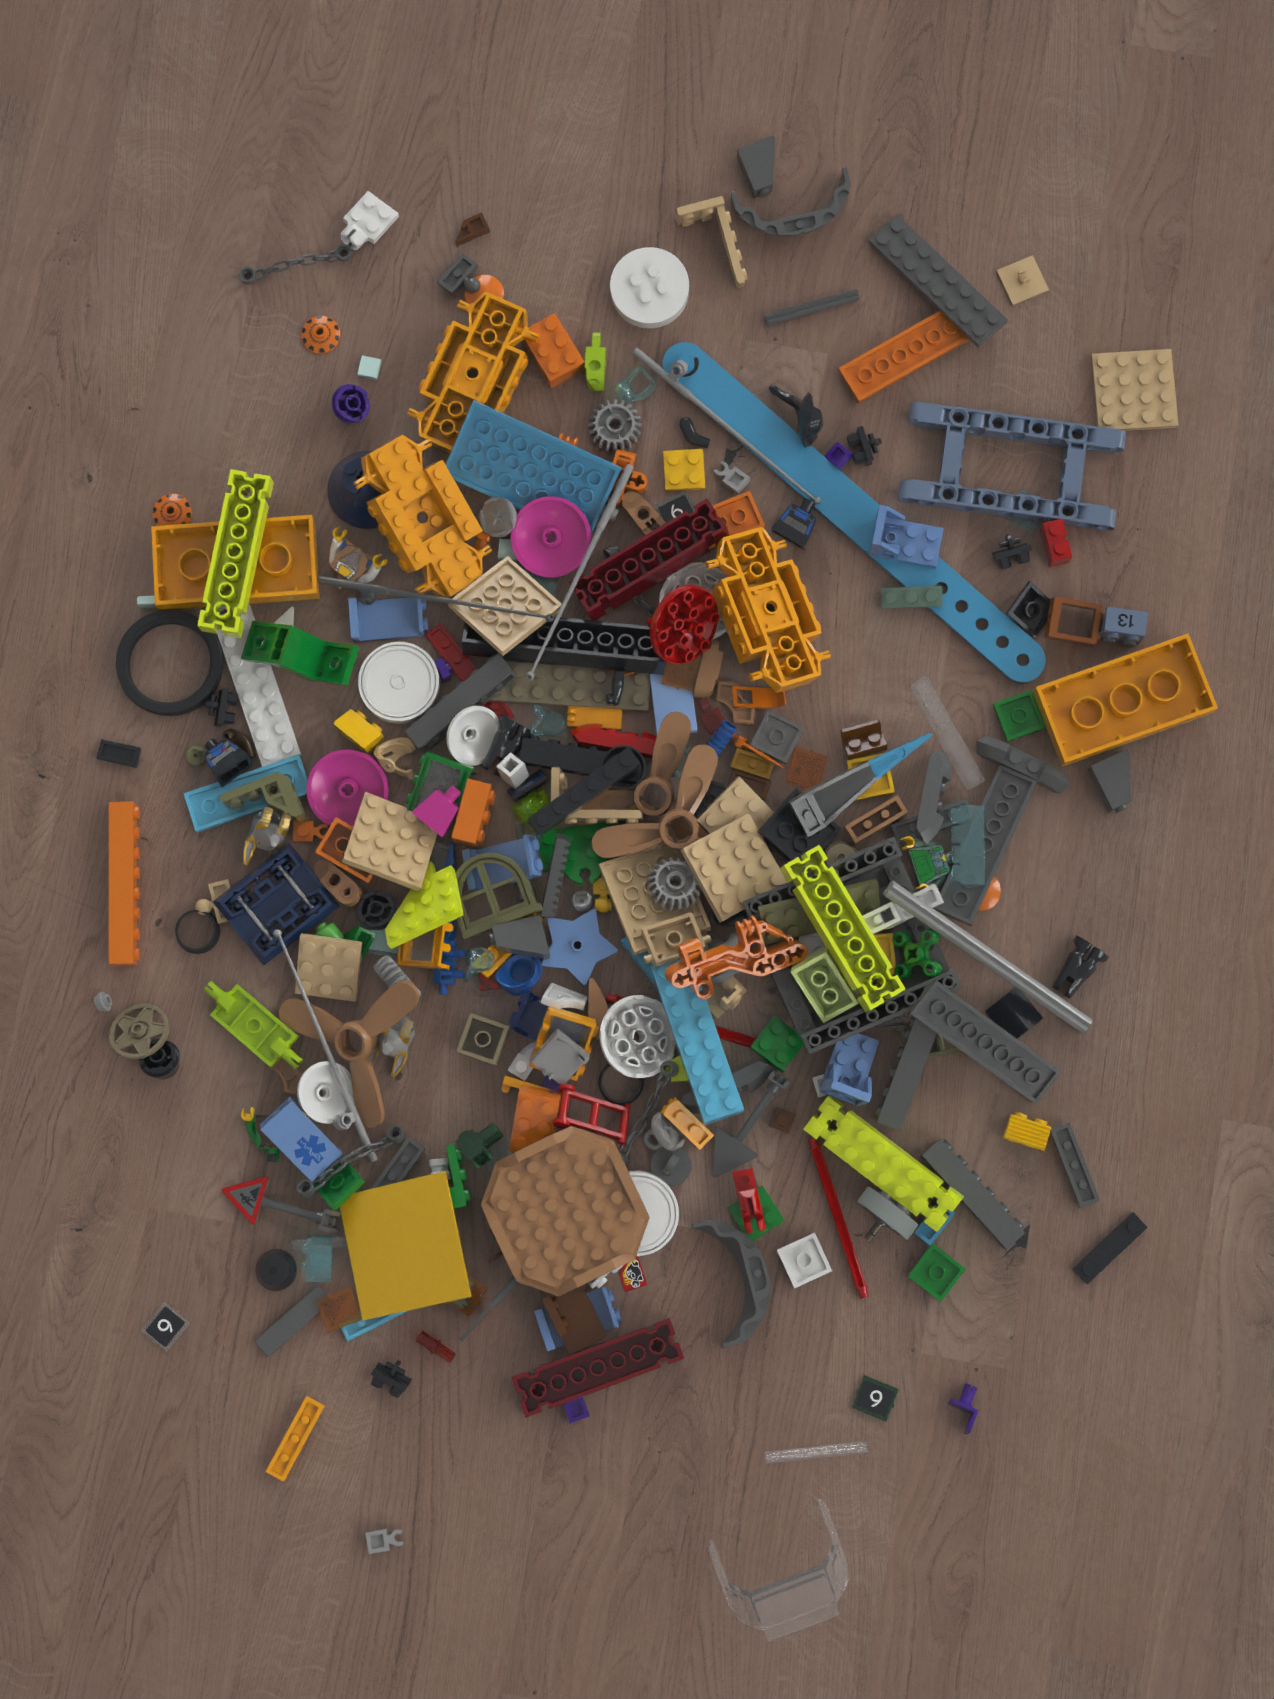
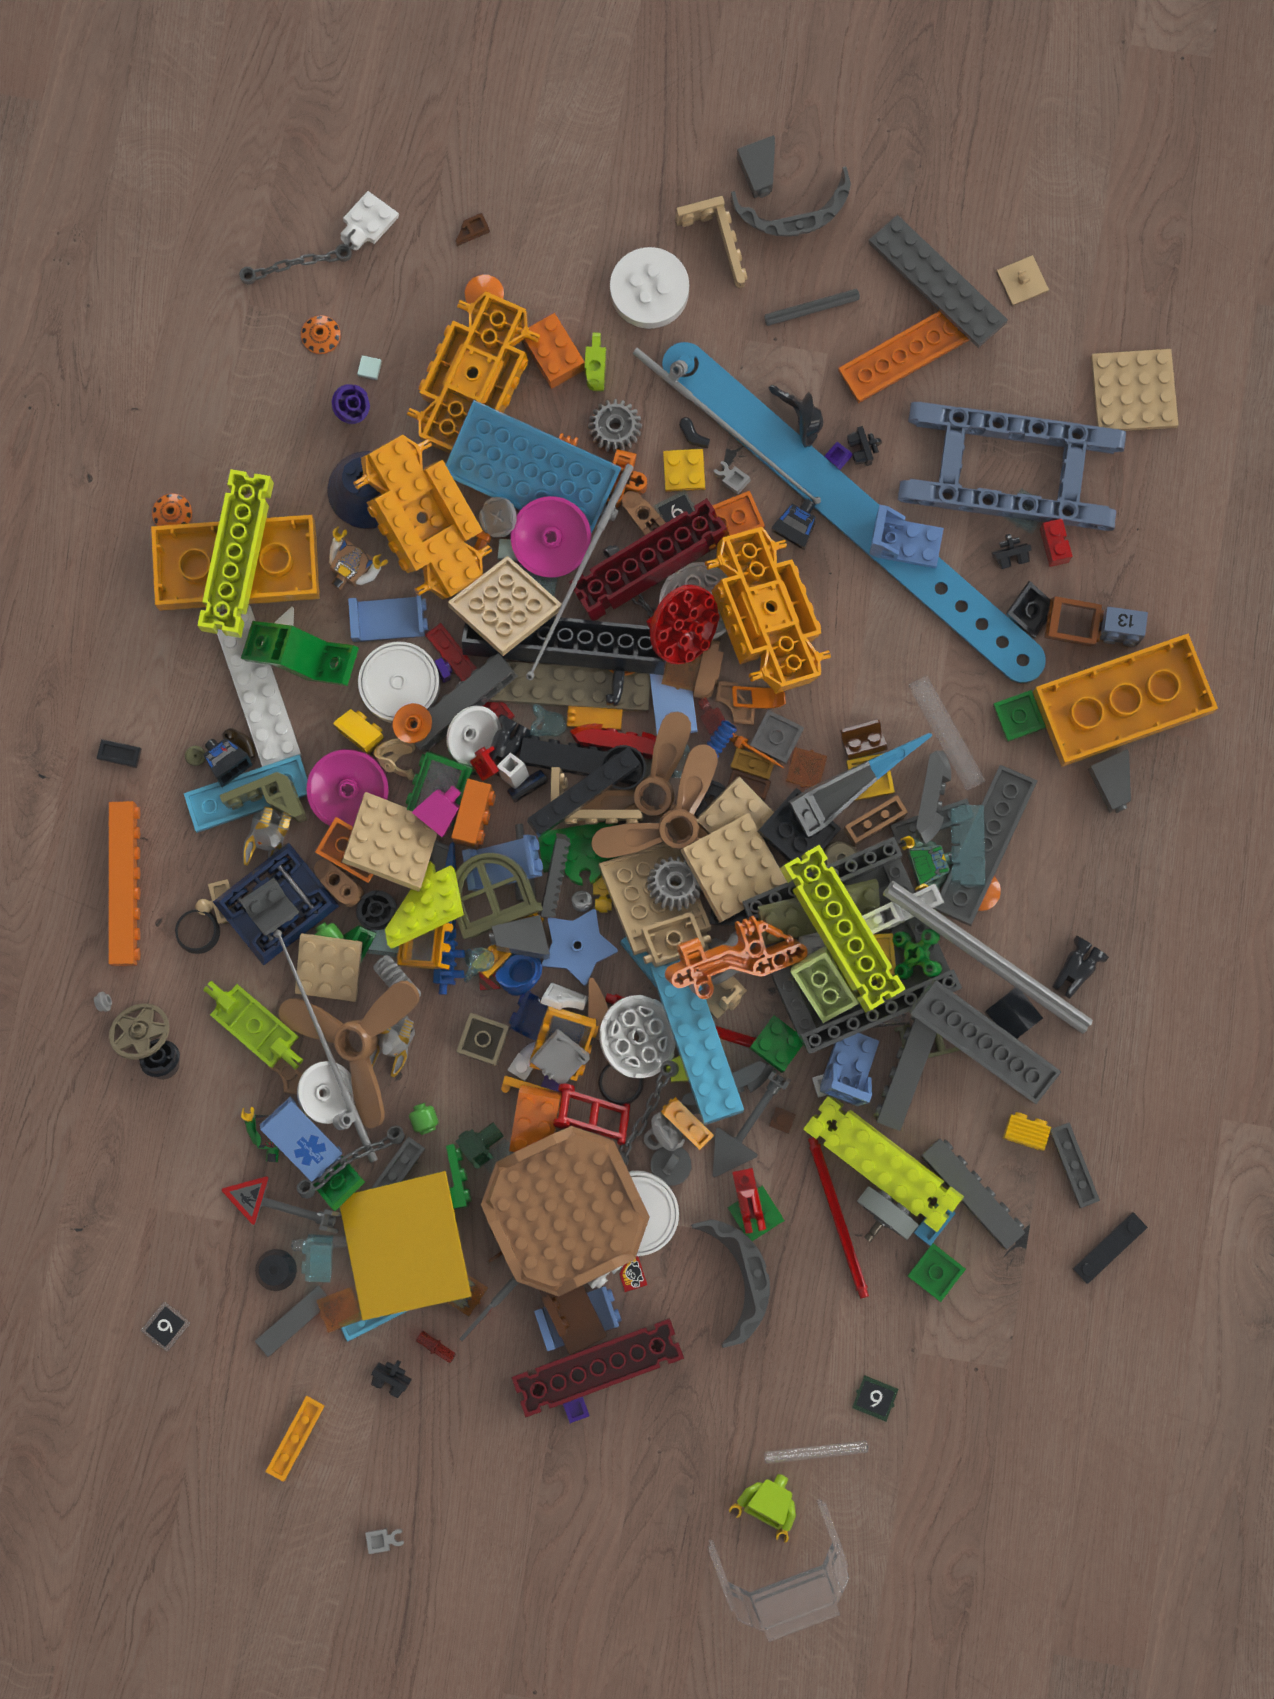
black tyre [116,610,223,716] -> none
light aqua tile [137,596,157,609] -> none
black hips [203,687,238,727] -> none
orange plate [293,821,329,843] -> none
dark grey piece [318,576,554,622] -> none
white wheel [429,1158,451,1179] -> none
dark grey plate [437,253,480,296] -> none
clear neon green cone [512,788,551,827] -> none
clear light blue piece [615,365,657,403] -> none
white plate [777,1233,832,1288] -> none
sand green plate [881,586,943,608] -> none
dark purple bracket [948,1383,978,1435] -> none
dark grey brick [976,736,1070,794] -> none
none -> dark grey bracket [240,878,299,936]
none -> orange dish [393,703,432,744]
none -> bright green head [409,1103,439,1135]
none -> red bracket [470,746,499,781]
none -> lime torso [729,1474,796,1543]

